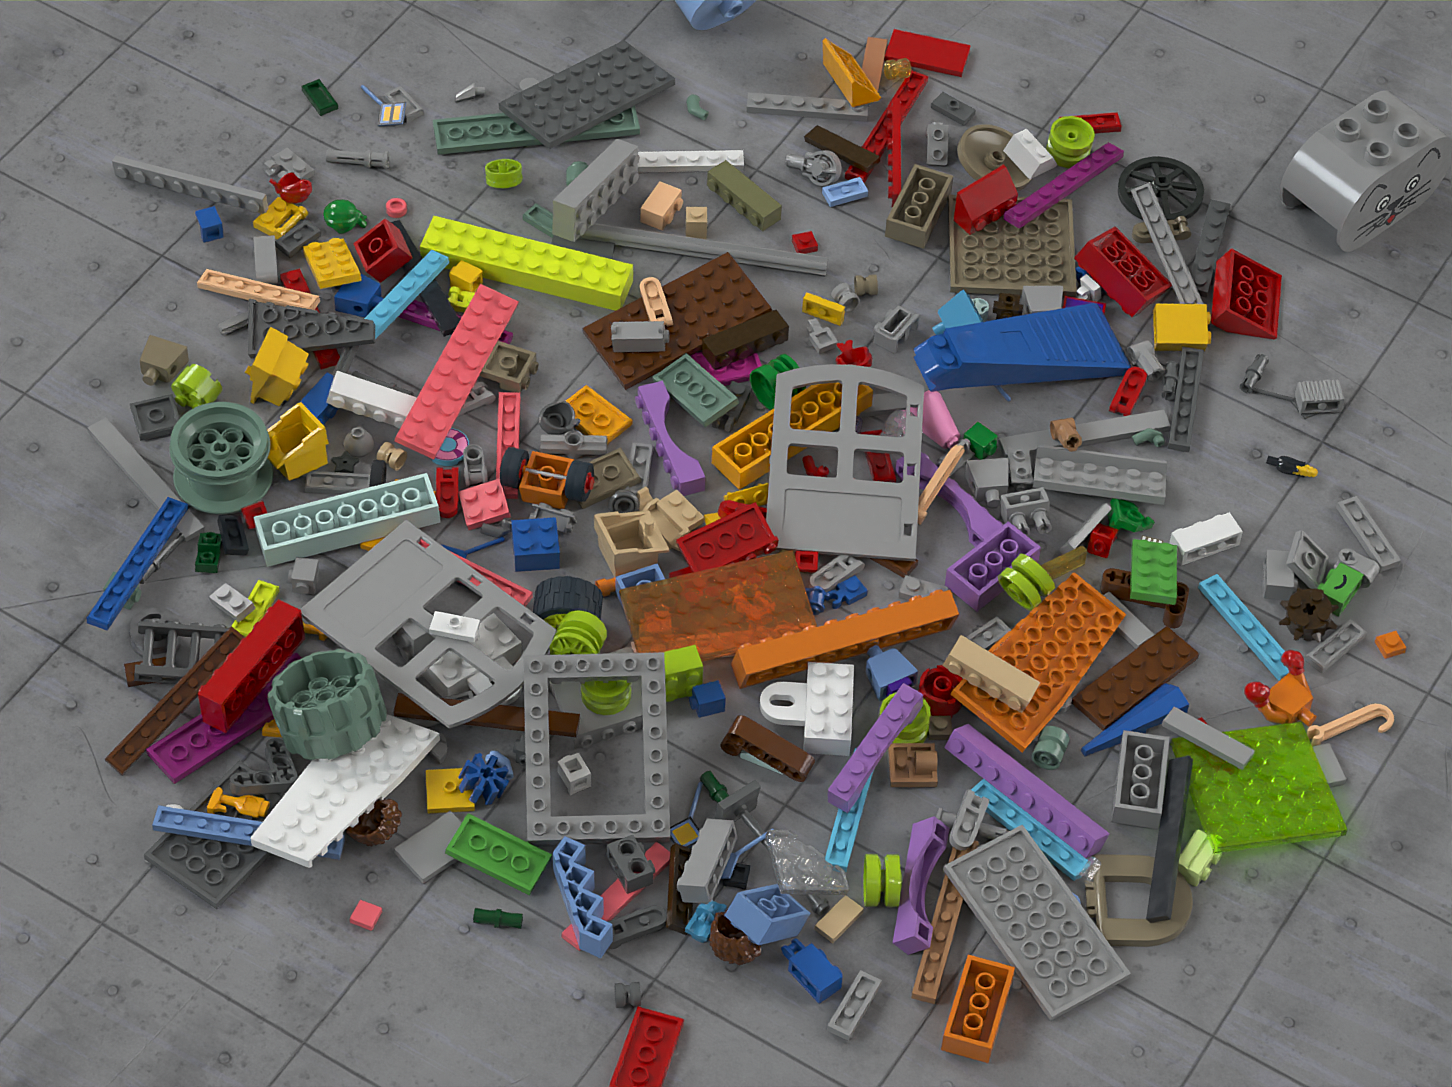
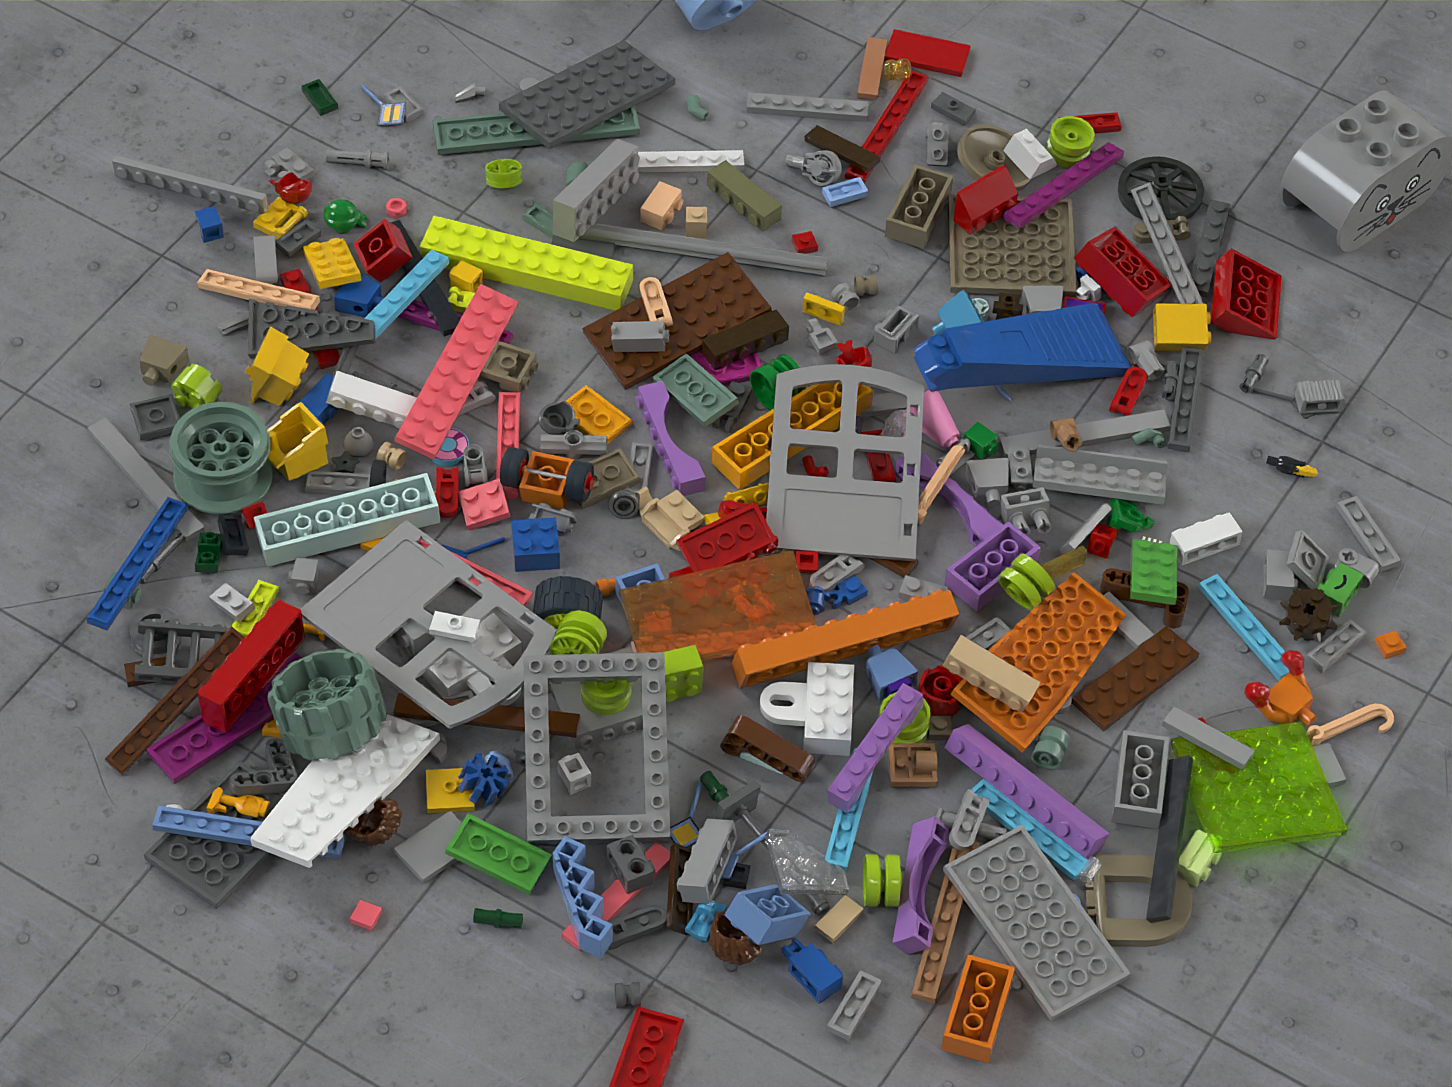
dark grey arm [481,518,512,538] -> none
tan piece [594,510,670,577] -> none
blue brick [689,680,726,718] -> none
light orange slope [822,38,881,107] -> none
red plate [887,98,901,207] -> none
blue wedge [1081,683,1189,757] -> none

